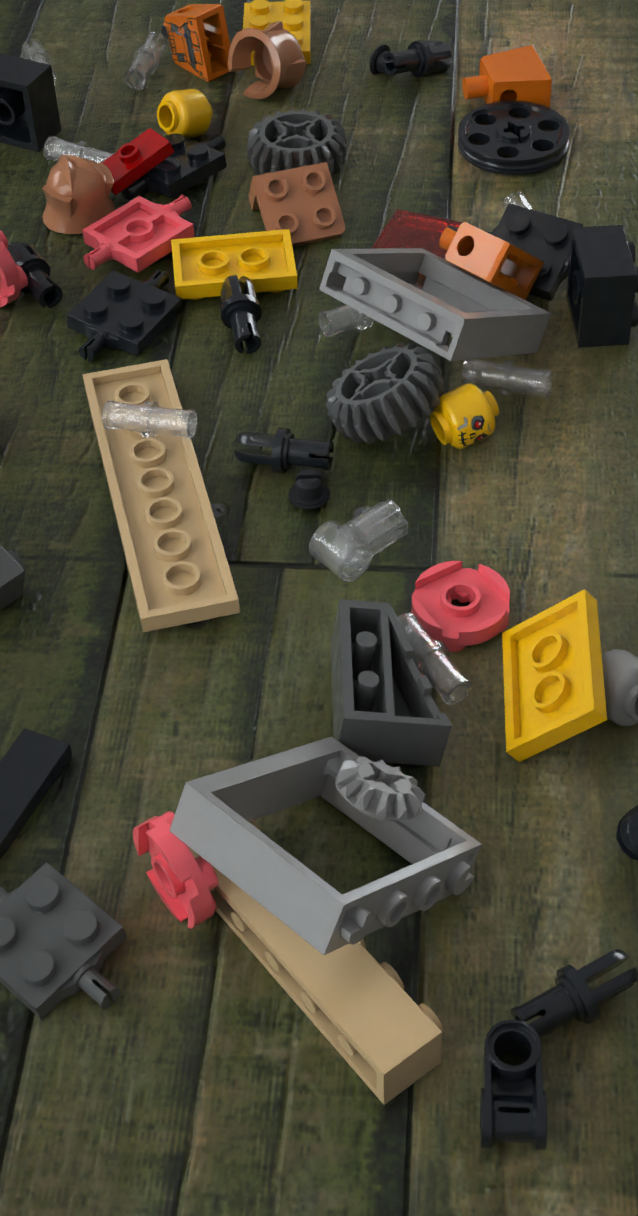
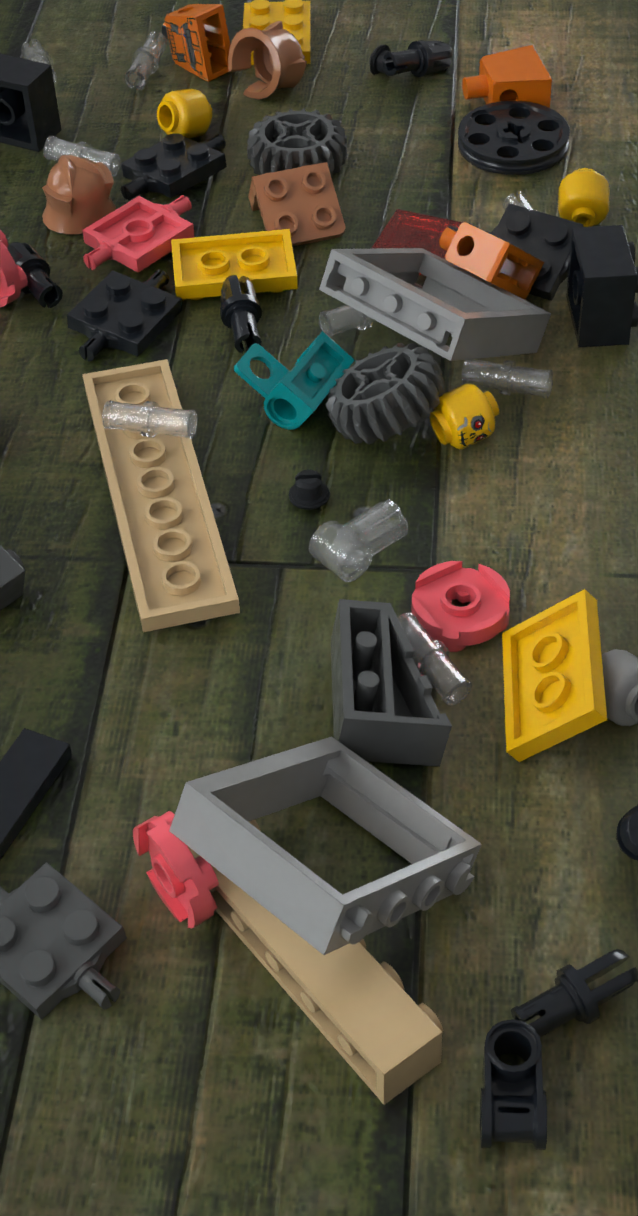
red plate [102,128,174,195] -> none
black arm [234,427,334,474] -> none
light grey gear [335,757,425,821] -> none
none -> teal piece [234,331,355,430]
none -> yellow head [558,168,610,227]

